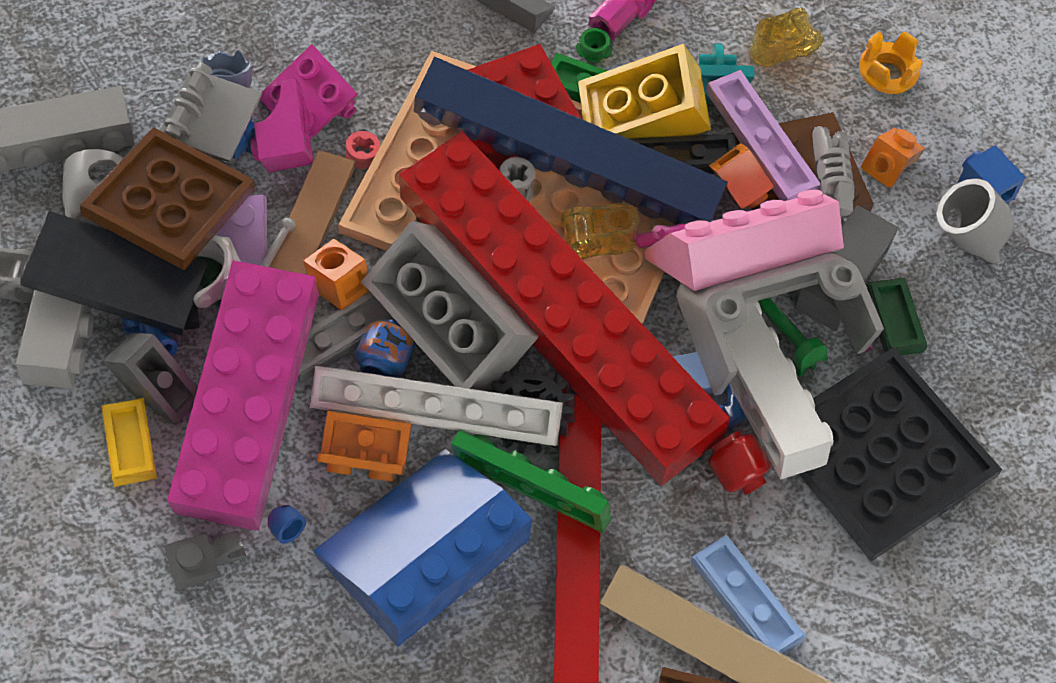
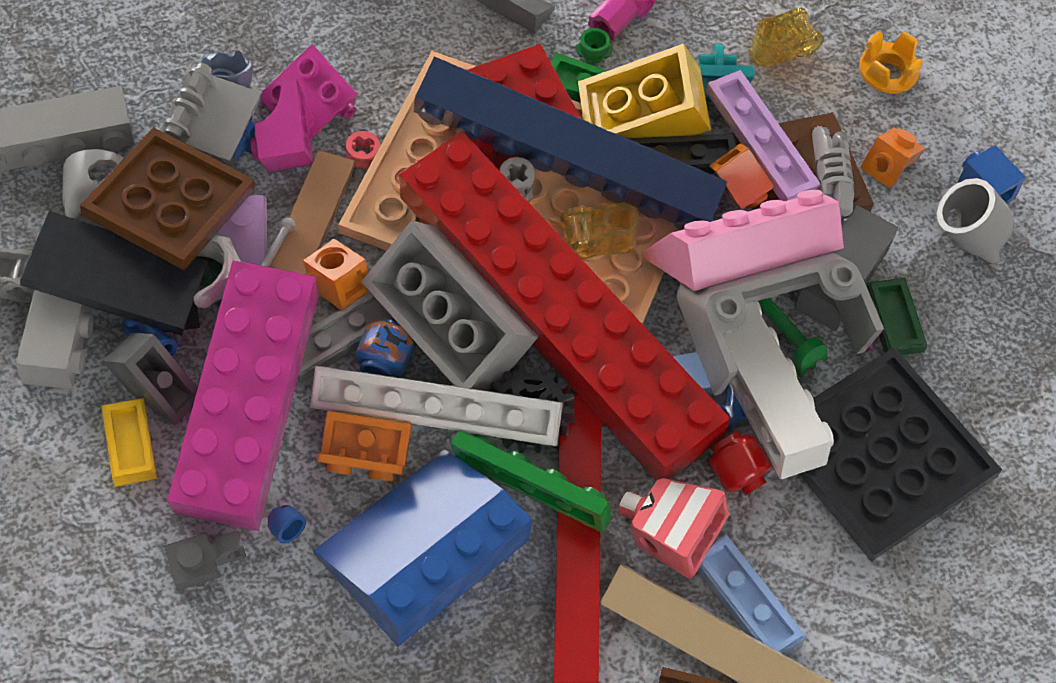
dark pink helmet [636,224,686,248] -> none
none -> coral torso [619,478,729,580]

